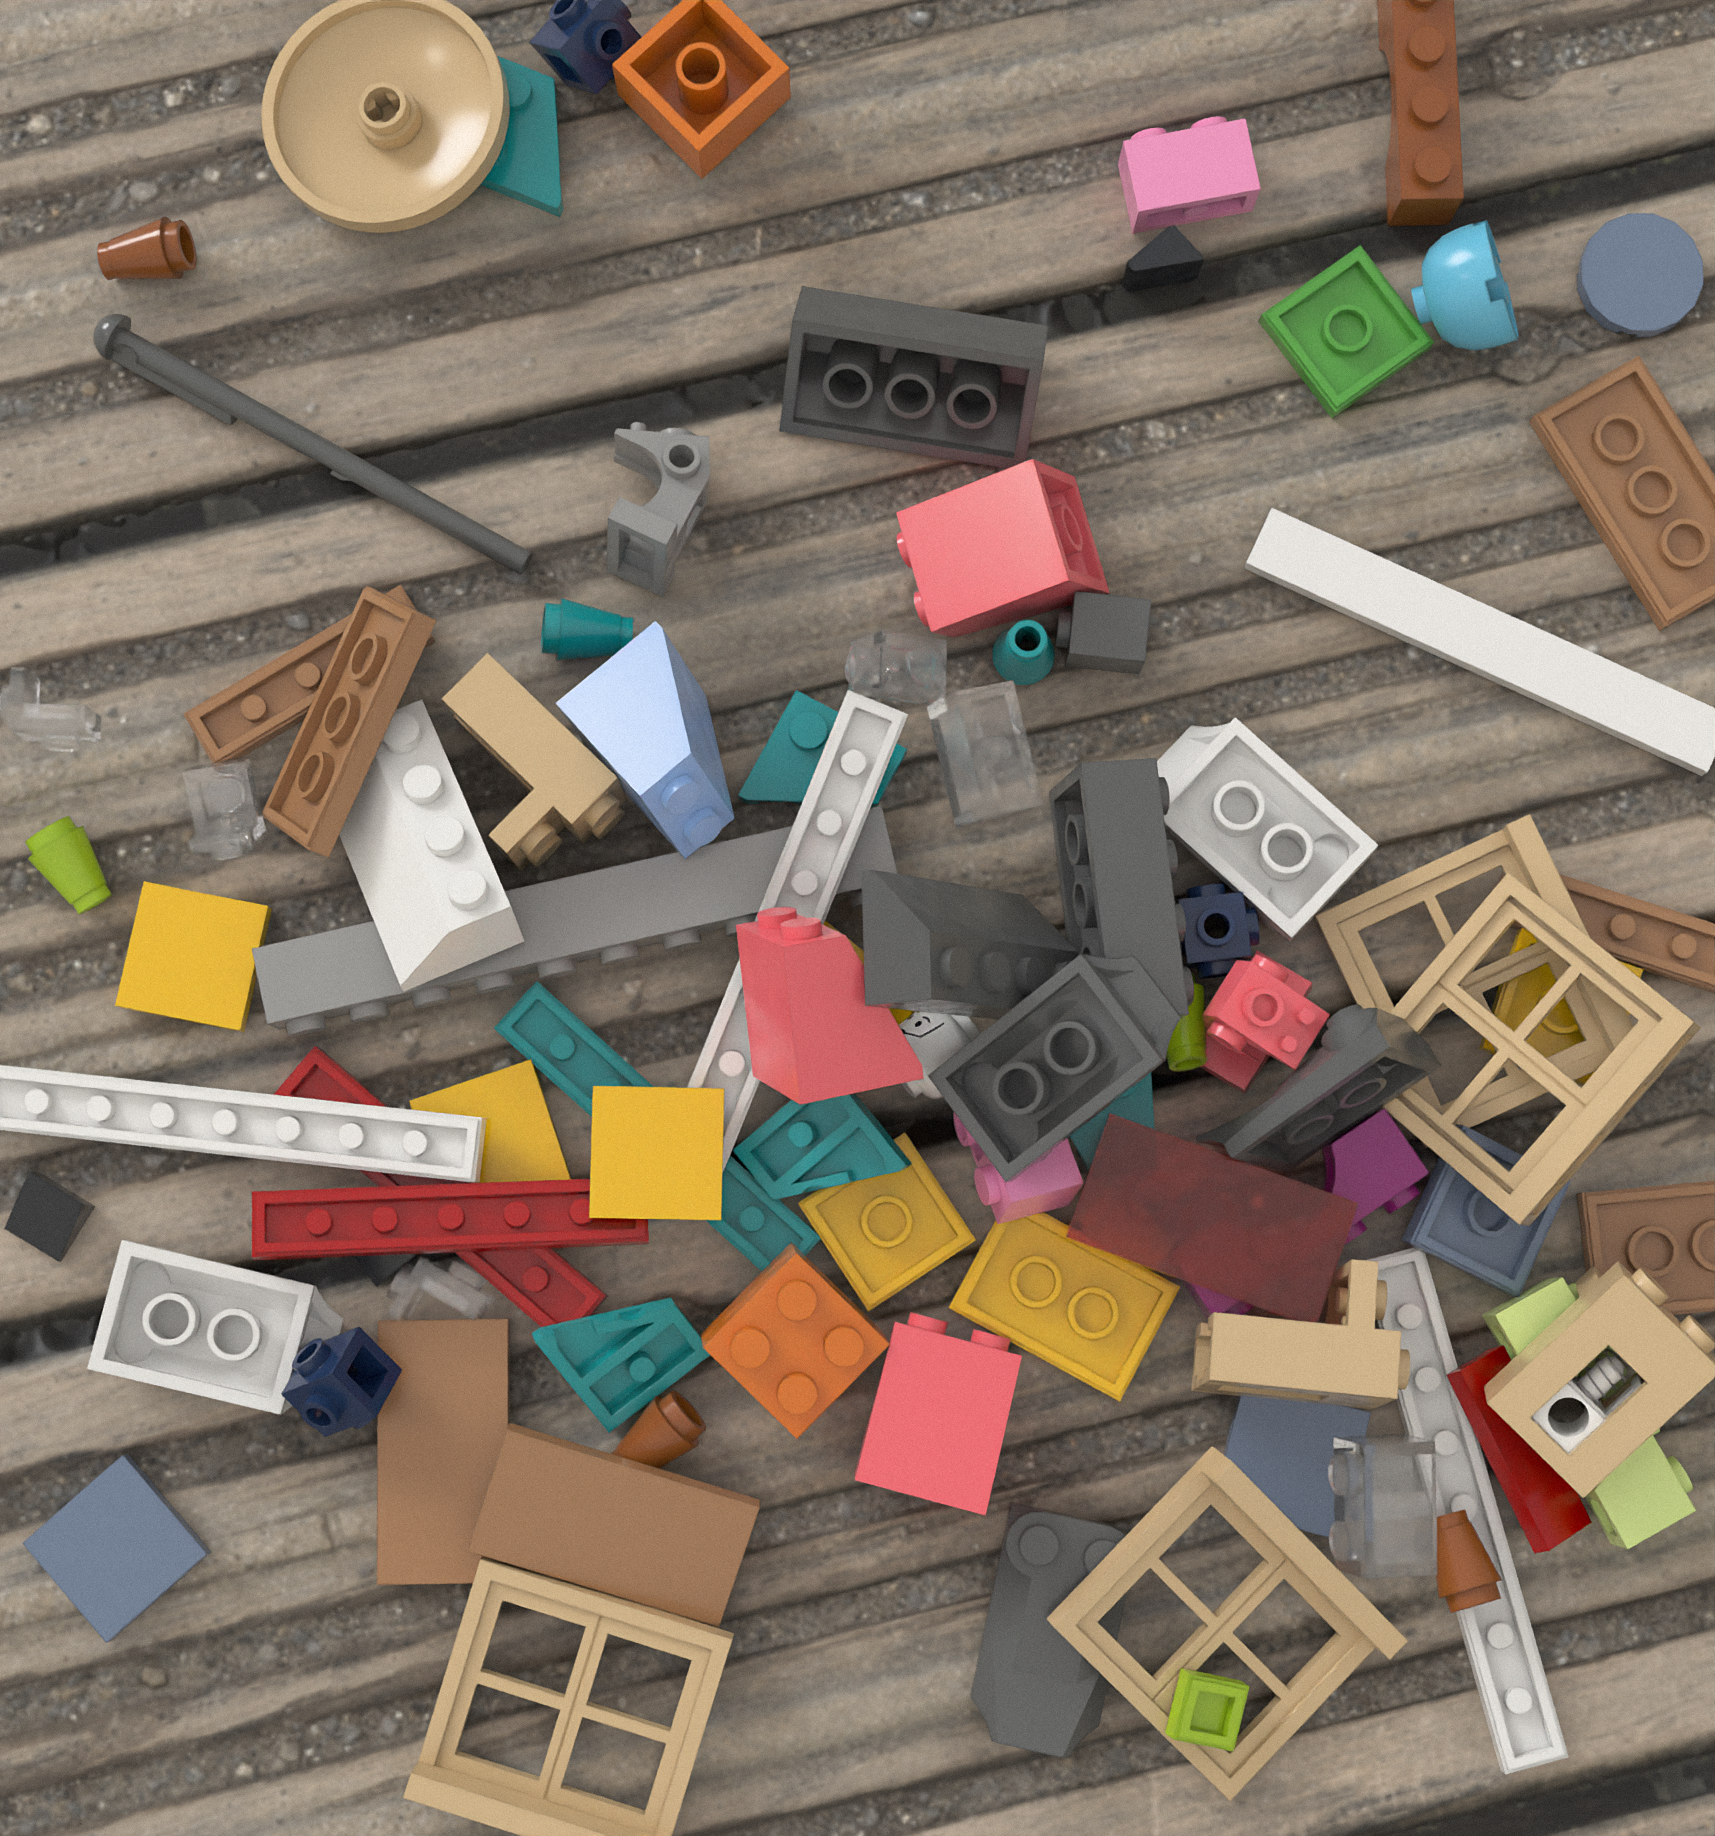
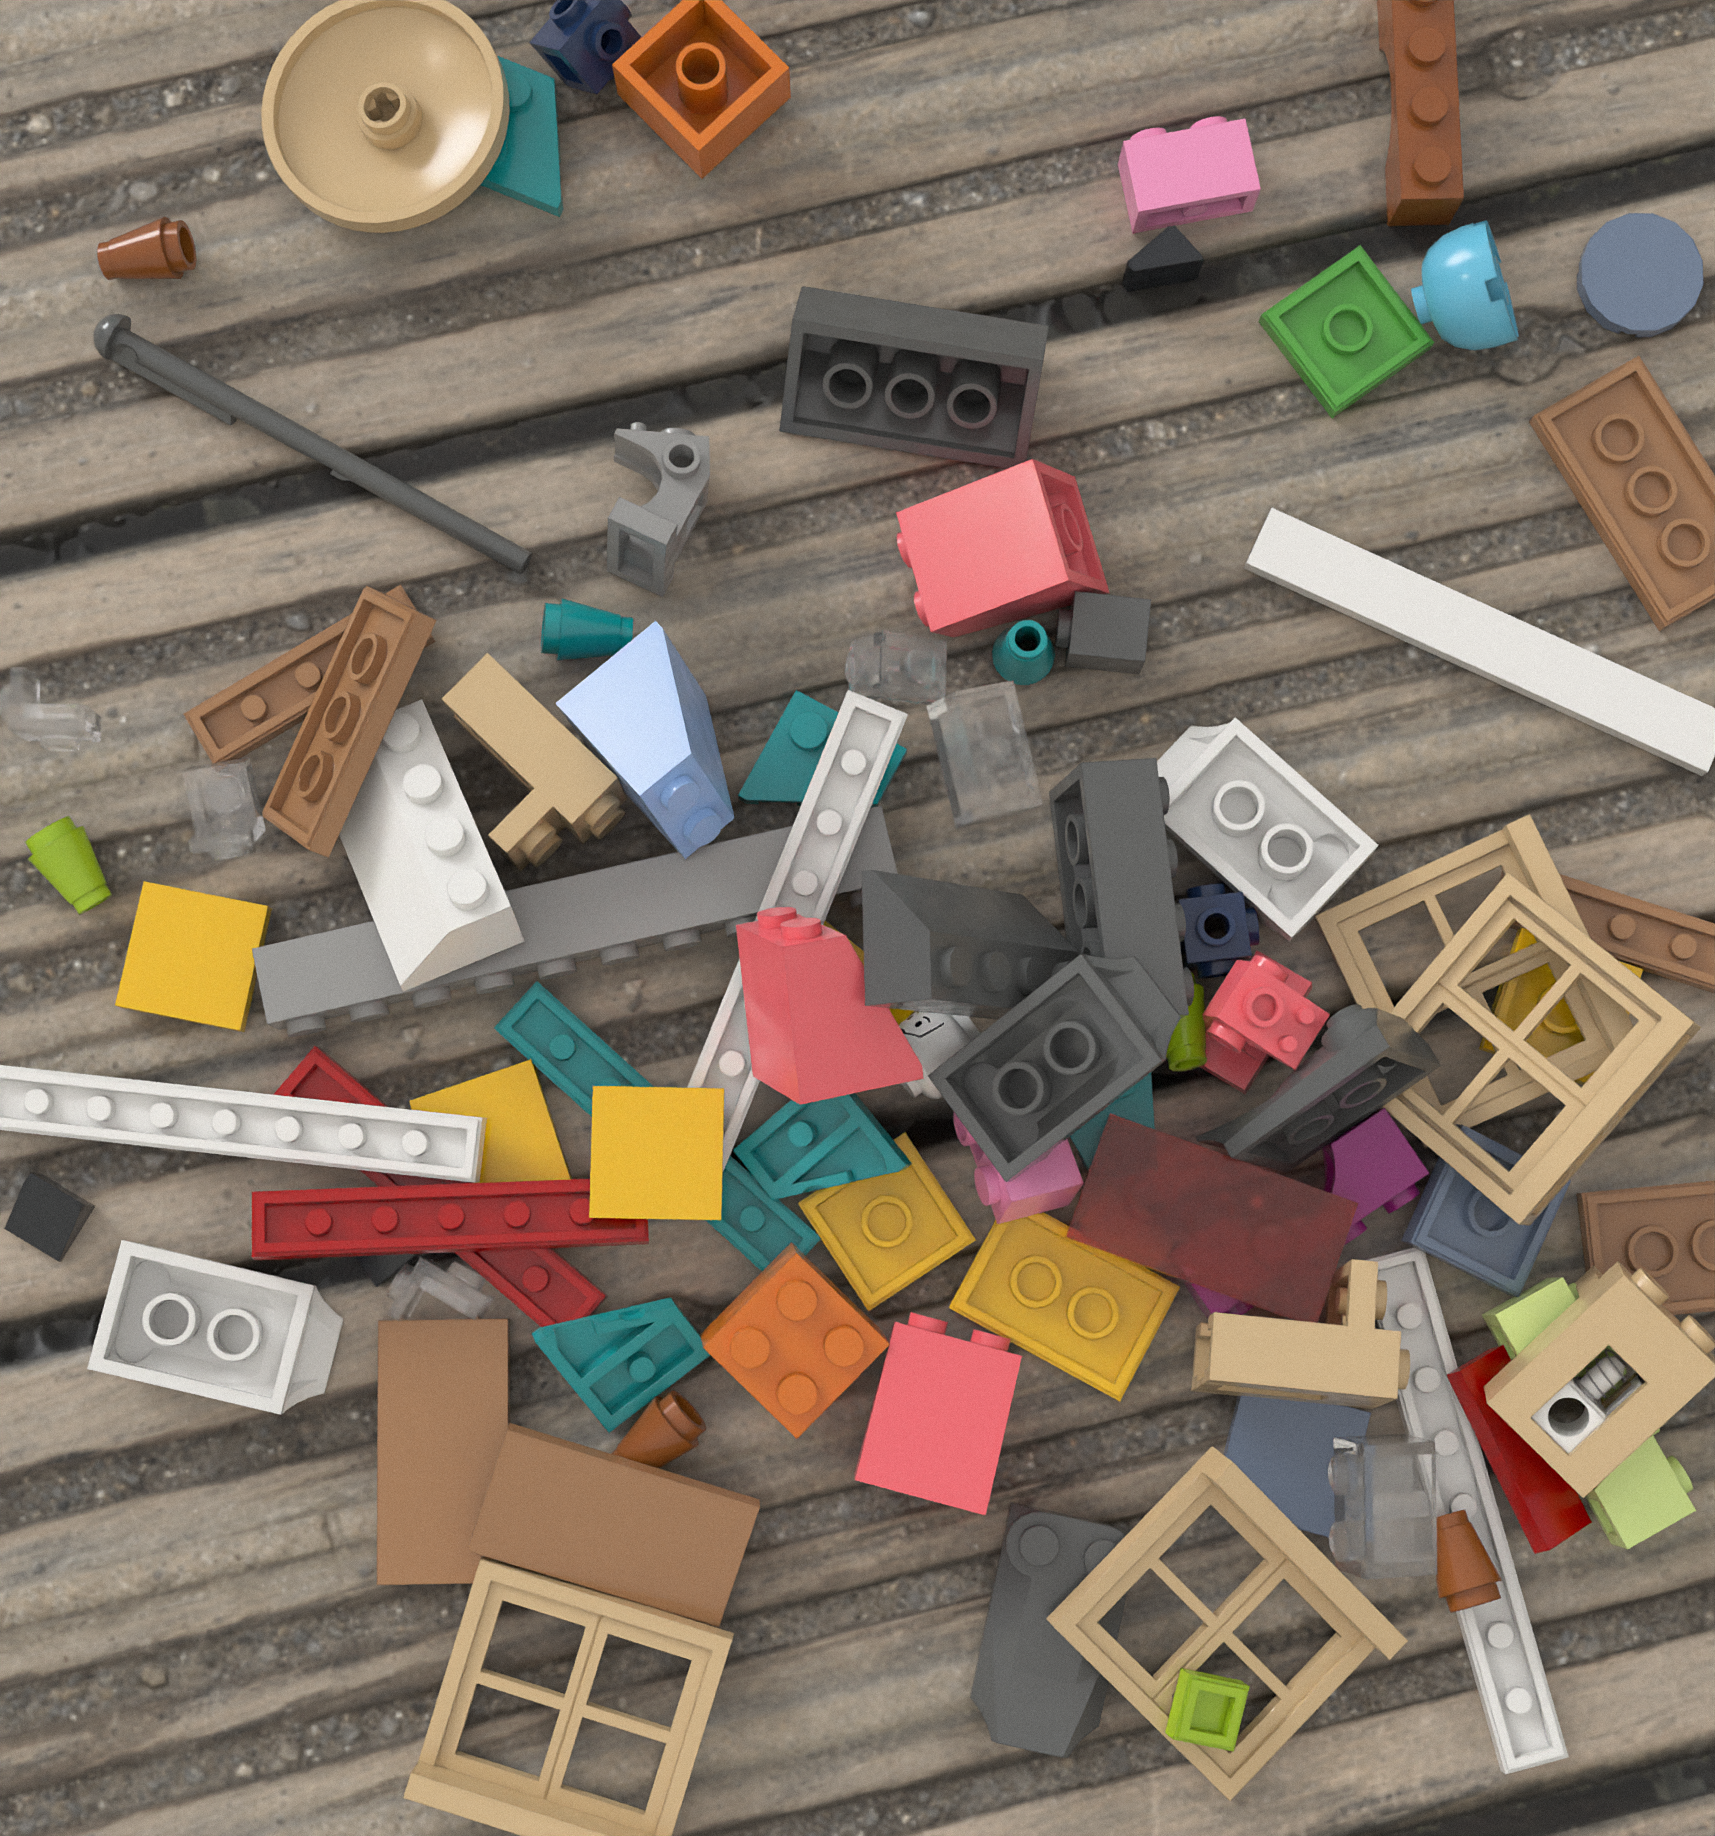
sand blue tile [22,1454,211,1643] -> none
dark blue brick [281,1327,402,1437] -> none

